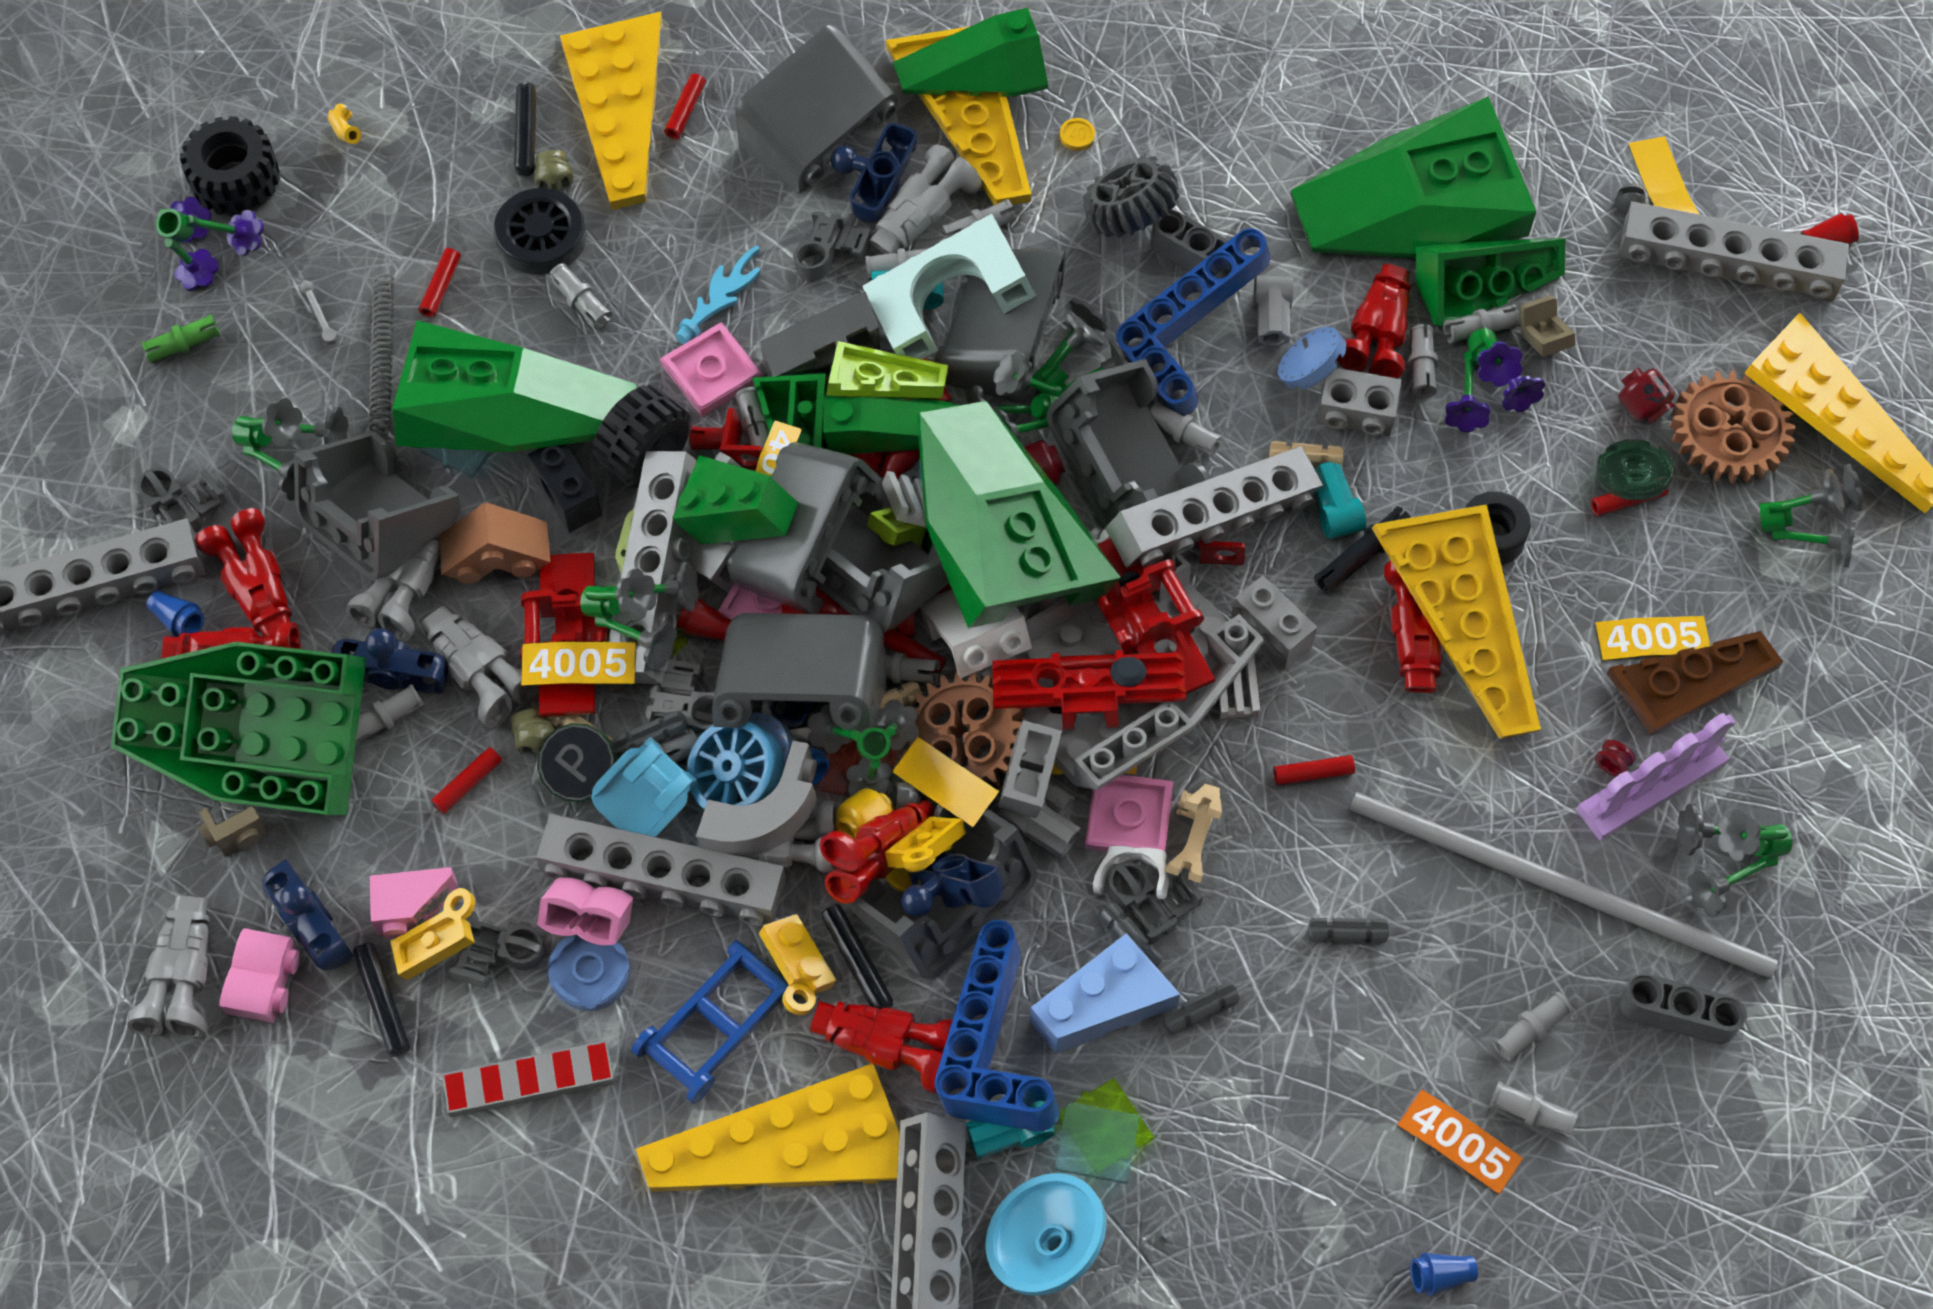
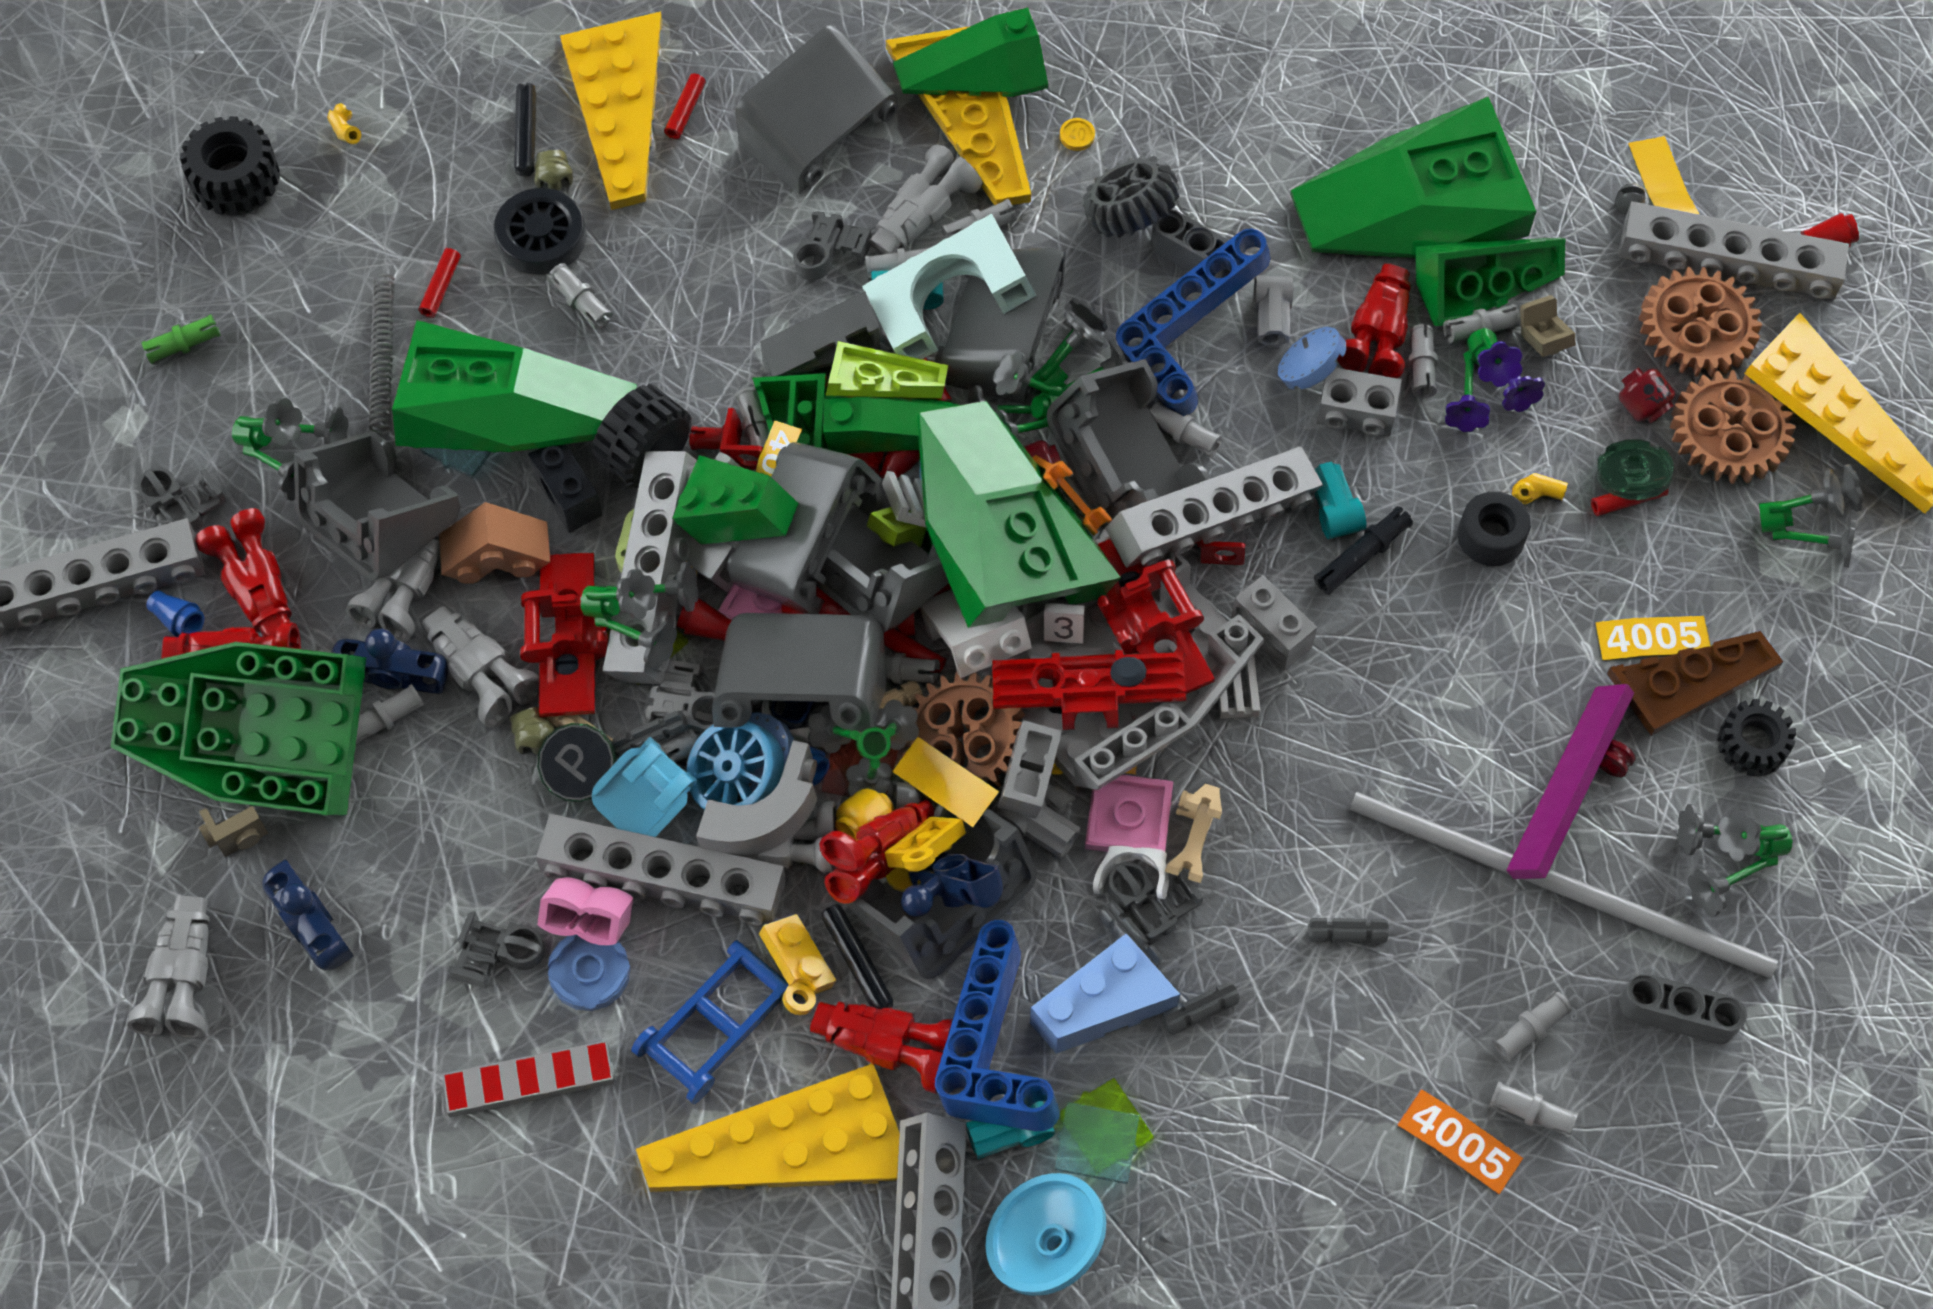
dark purple plant [155,197,264,291] -> none
bright pink brick [219,928,300,1023] -> none
light grey hinge [299,280,337,345] -> none
black axle [353,942,410,1057] -> none
bright pink slope [370,867,458,938] -> none
yellow hinge [390,888,475,981] -> none
red piece [430,747,502,815] -> none
yellow sticker [521,642,636,686] -> none
bright pink tile [660,322,763,417] -> none
medium azure piece [675,246,760,344] -> none
dark blue piece [830,123,917,223] -> none
tan axle [1269,441,1343,467] -> none
red piece [1273,755,1355,786] -> none
yellow wing [1372,504,1541,739] -> none
red piece [1384,561,1443,693] -> none
blue cone [1410,1253,1478,1296] -> none
lavender fence [1576,713,1735,841] -> none
none -> orange flag [1032,455,1112,536]
none -> white tile [1044,603,1085,644]
none -> magenta tile [1506,684,1634,879]
none -> yellow arm [1512,473,1568,504]
none -> nougat gear [1639,267,1762,377]
none -> black tyre [1717,699,1796,776]

